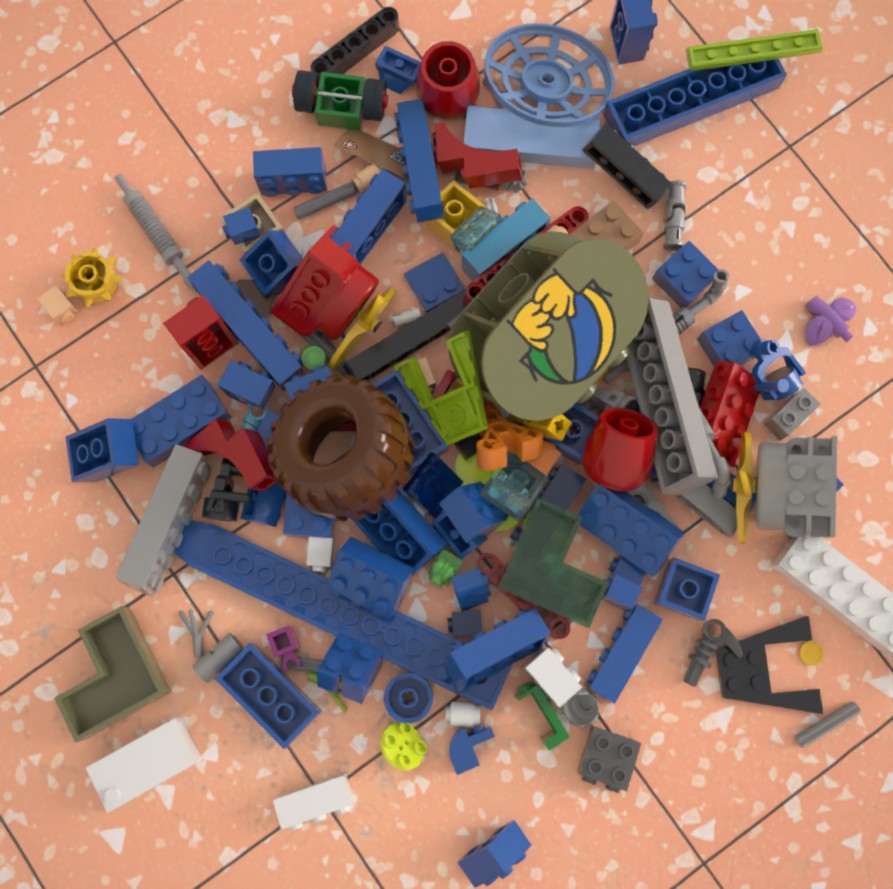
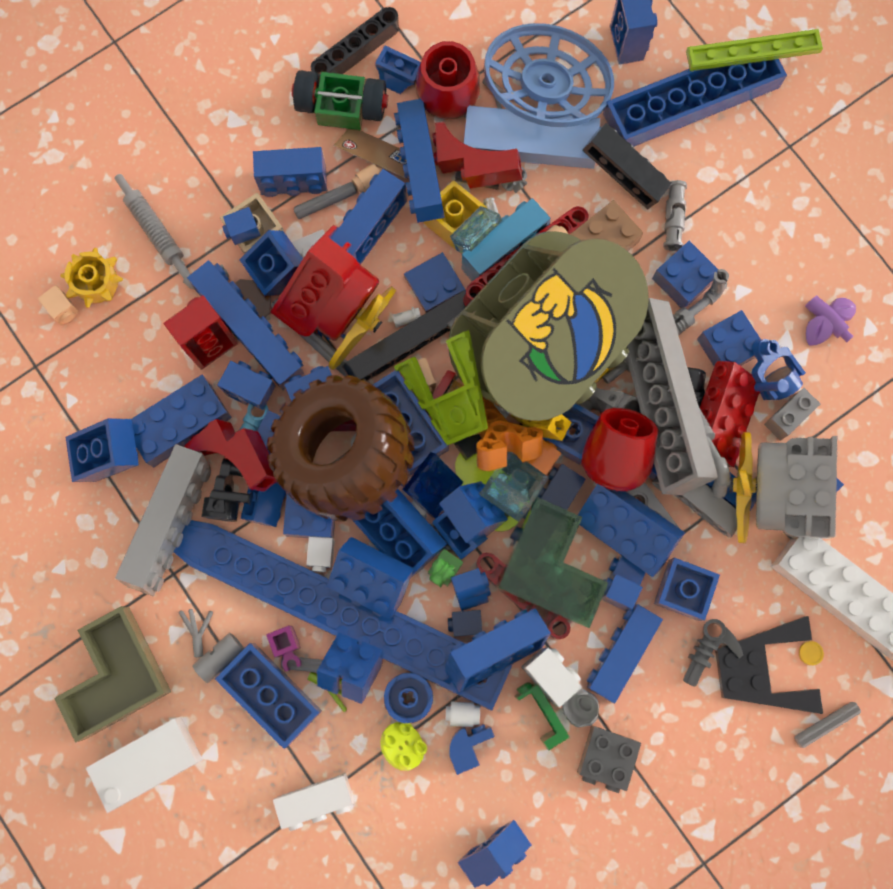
bright green brick [300,345,325,369] -> none

